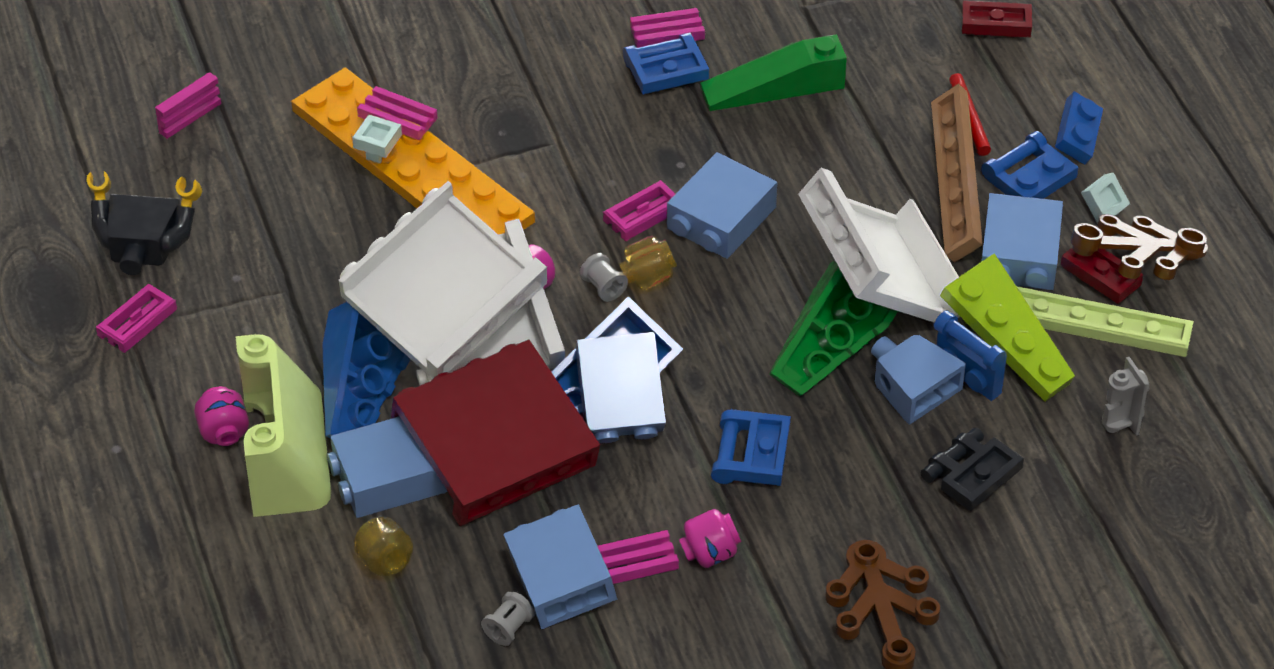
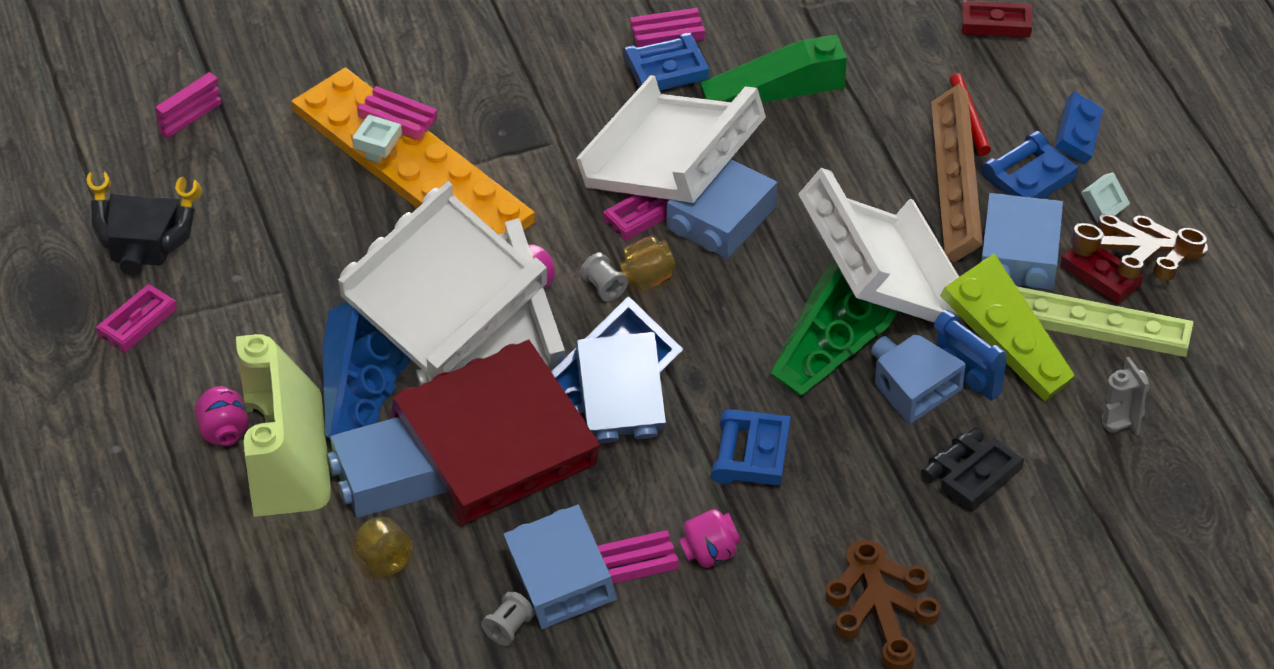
none -> white panel [576,75,766,203]

